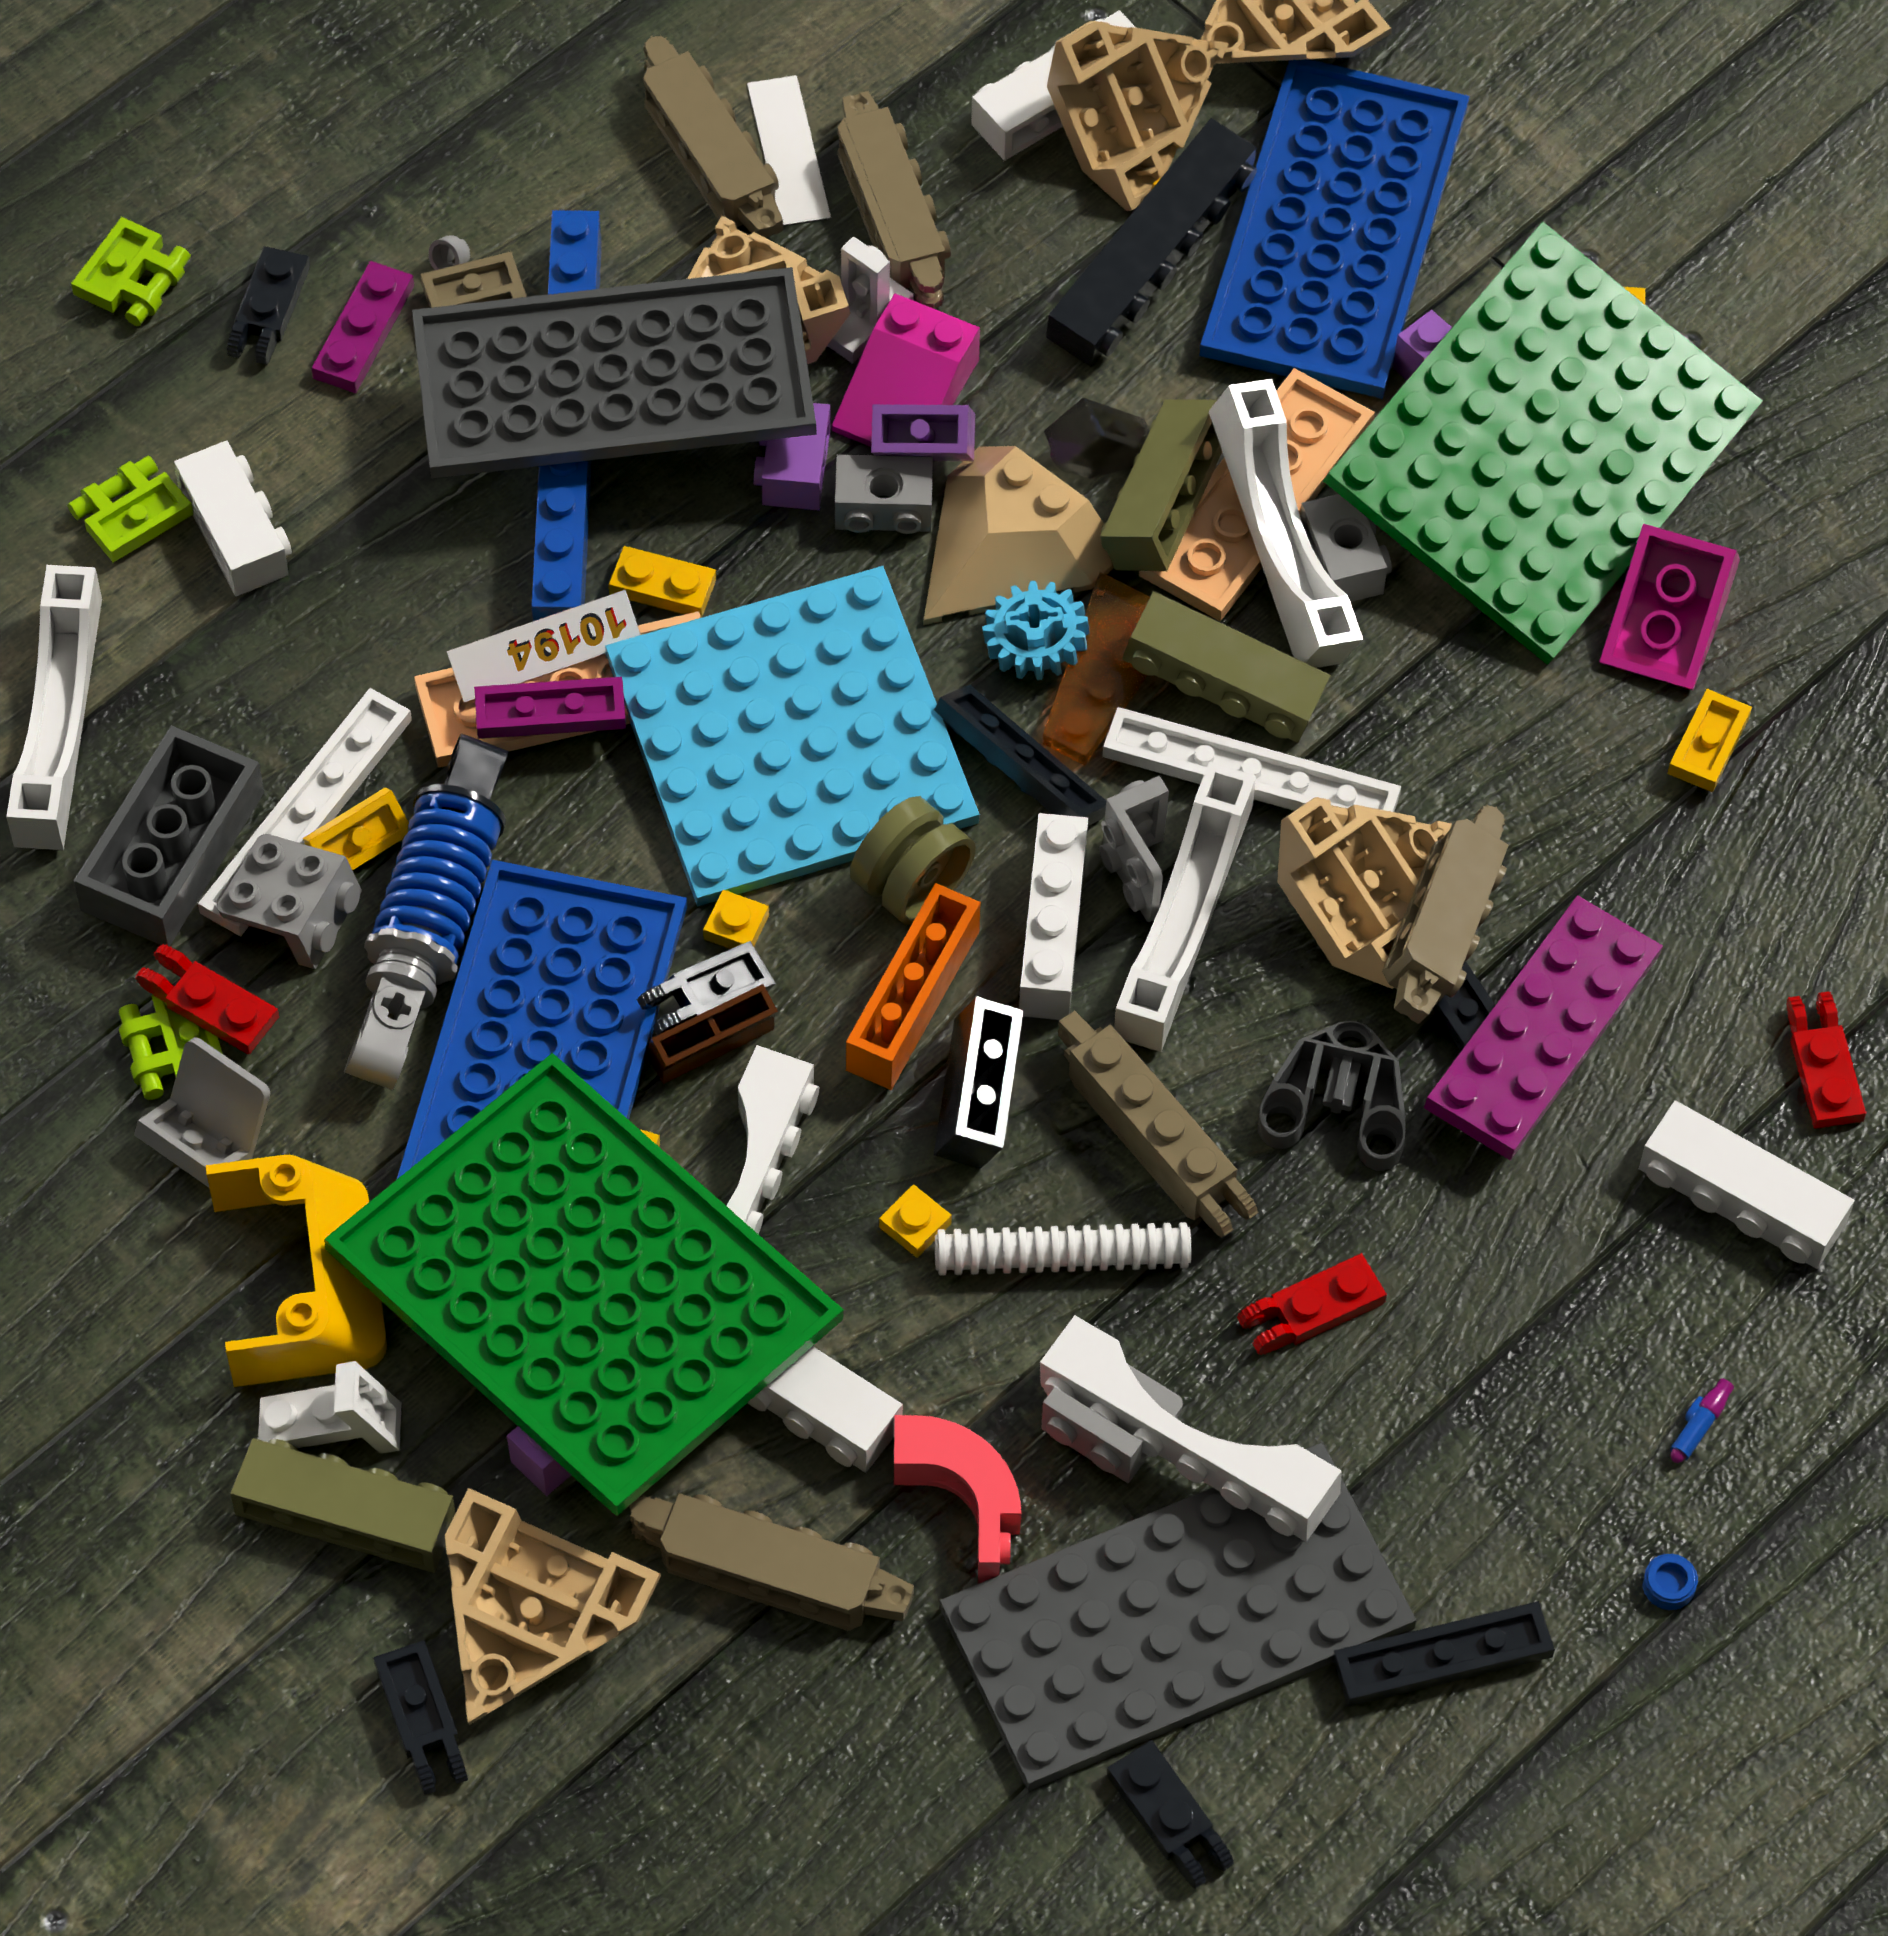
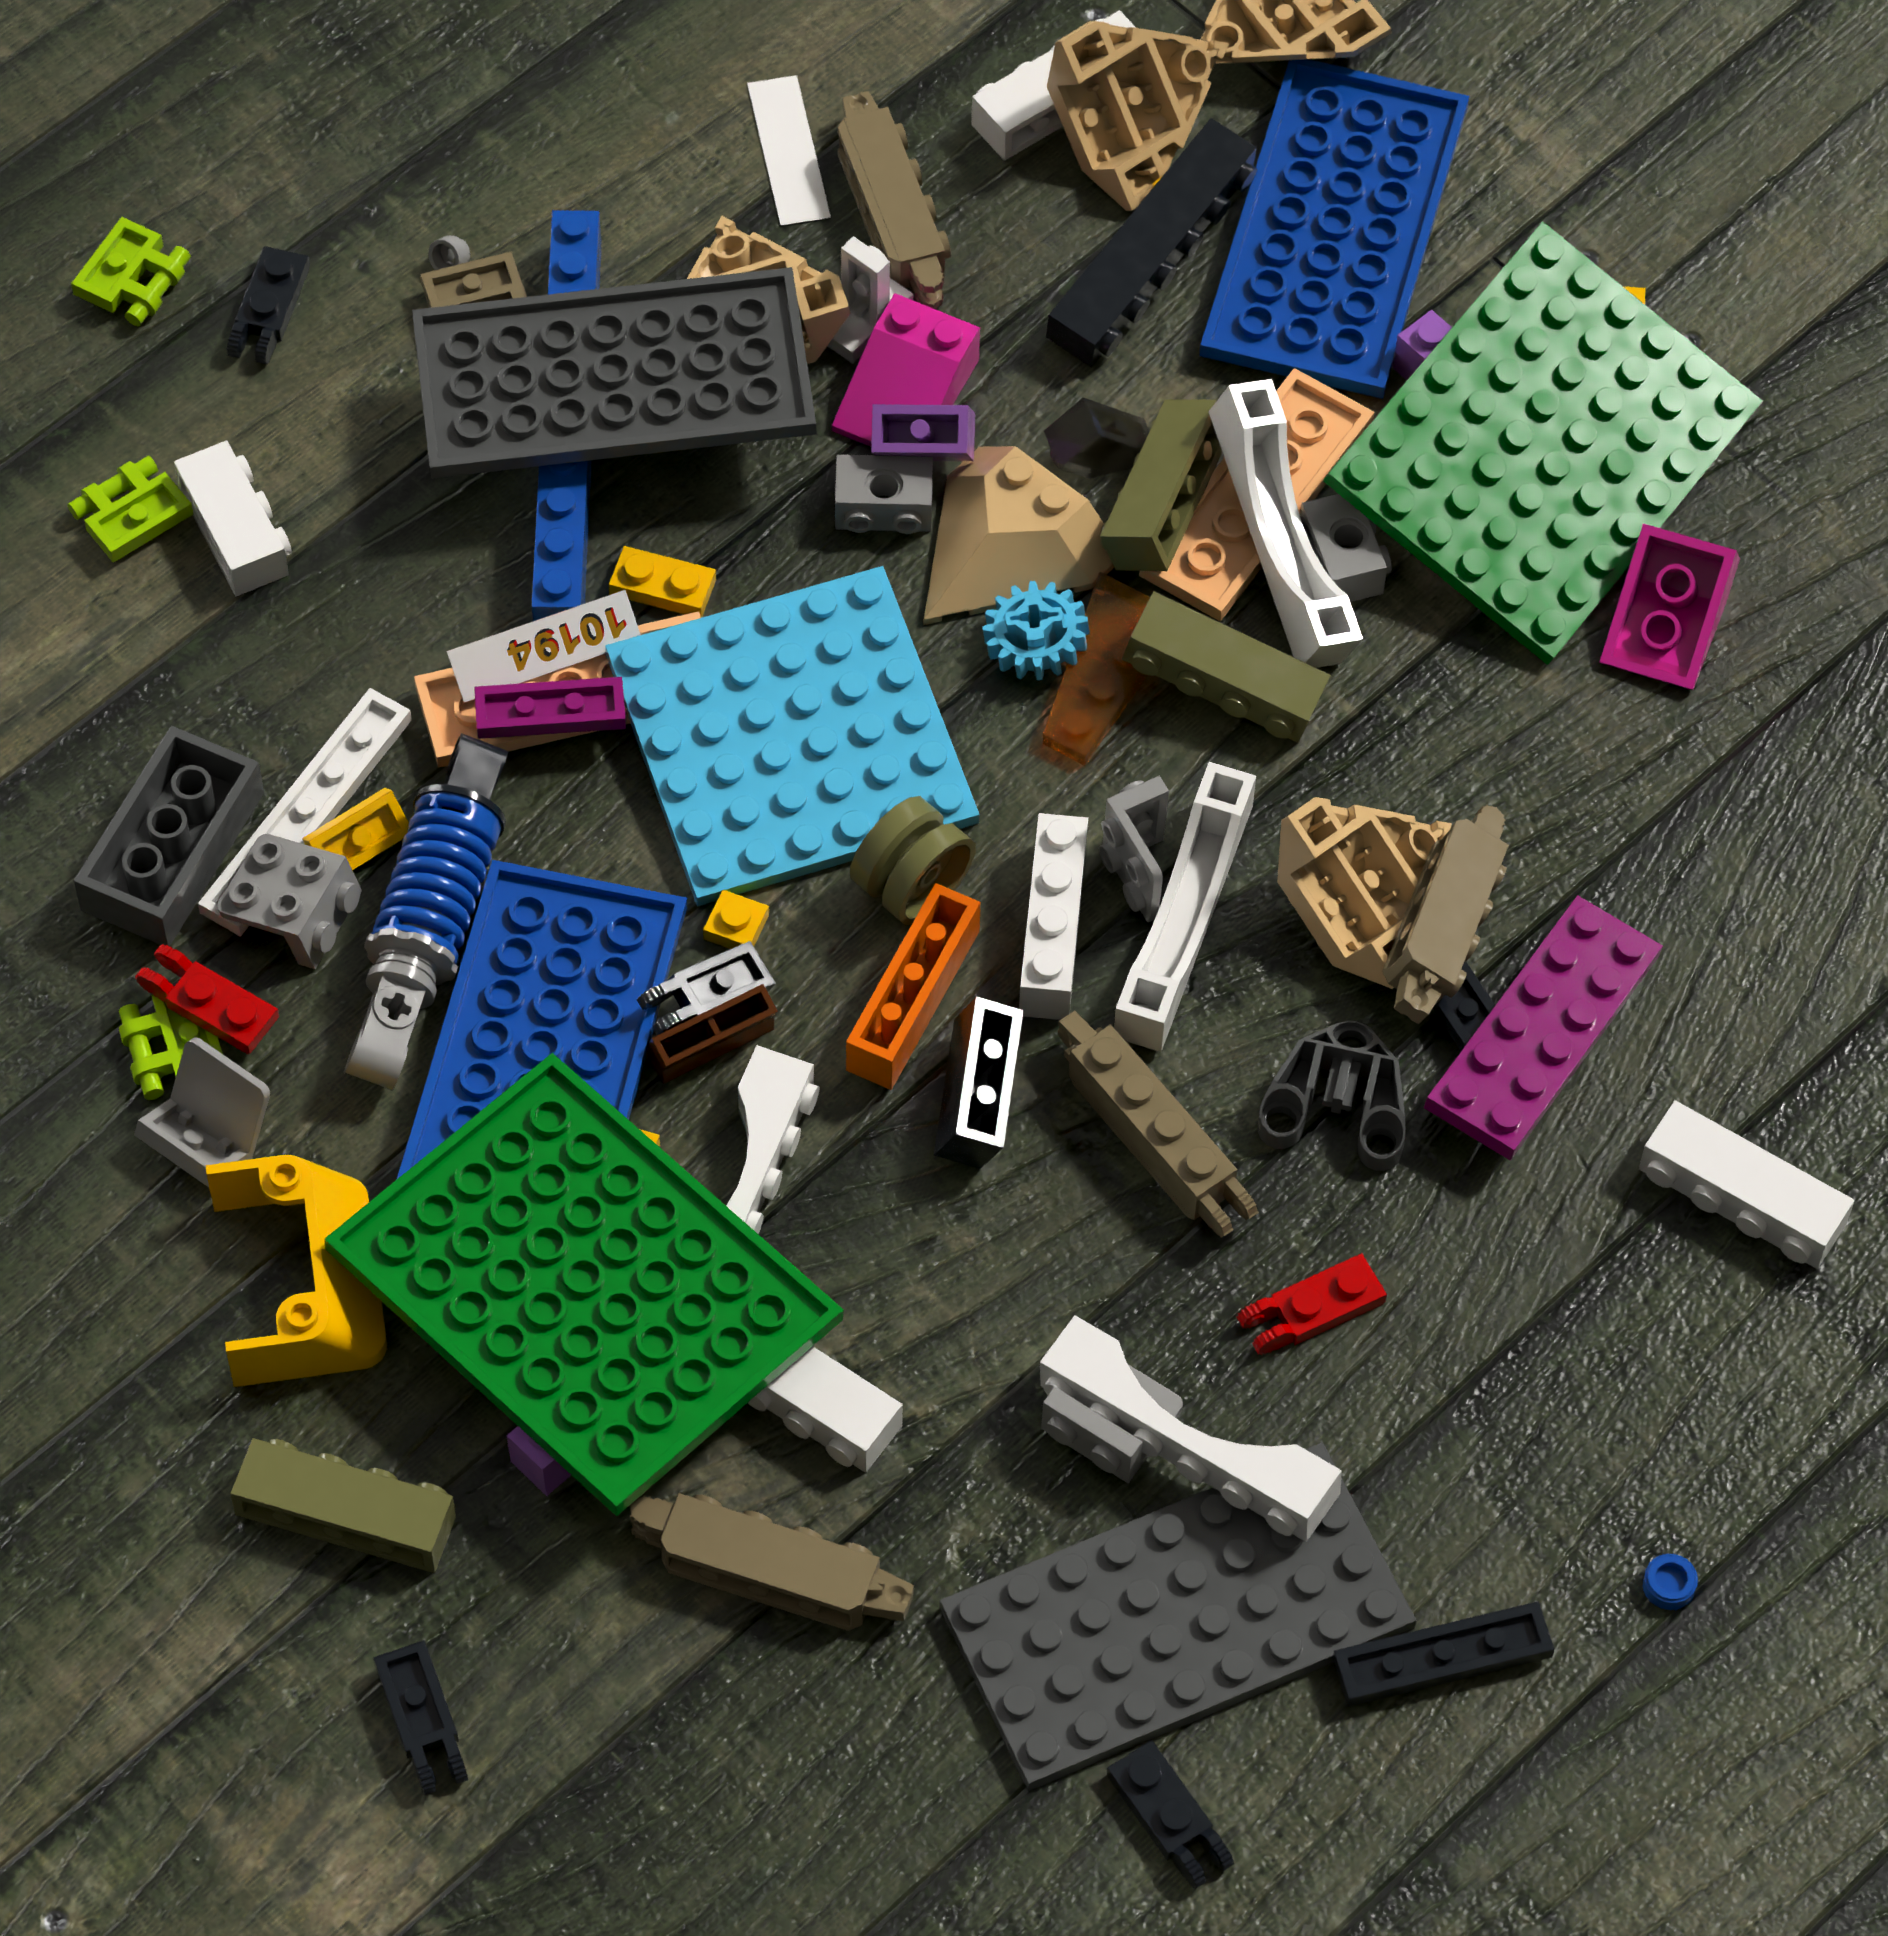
white arch [6,565,102,850] -> none
white bracket [258,1361,402,1454] -> none
magenta plate [312,261,414,393] -> none
tan wedge [445,1488,661,1725] -> none
dark tan hinge [643,35,783,239] -> none
medium lavender brick [754,403,830,510] -> none
yellow plate [879,1184,952,1258] -> none
coral arch [894,1415,1021,1583] -> none
black plate [934,684,1106,825] -> none
white piece [935,1222,1191,1275] -> none
white plate [1102,707,1401,812] -> none
yellow plate [1667,689,1752,792] -> none
piece [1670,1378,1734,1463] -> none
red hinge [1786,991,1866,1129] -> none

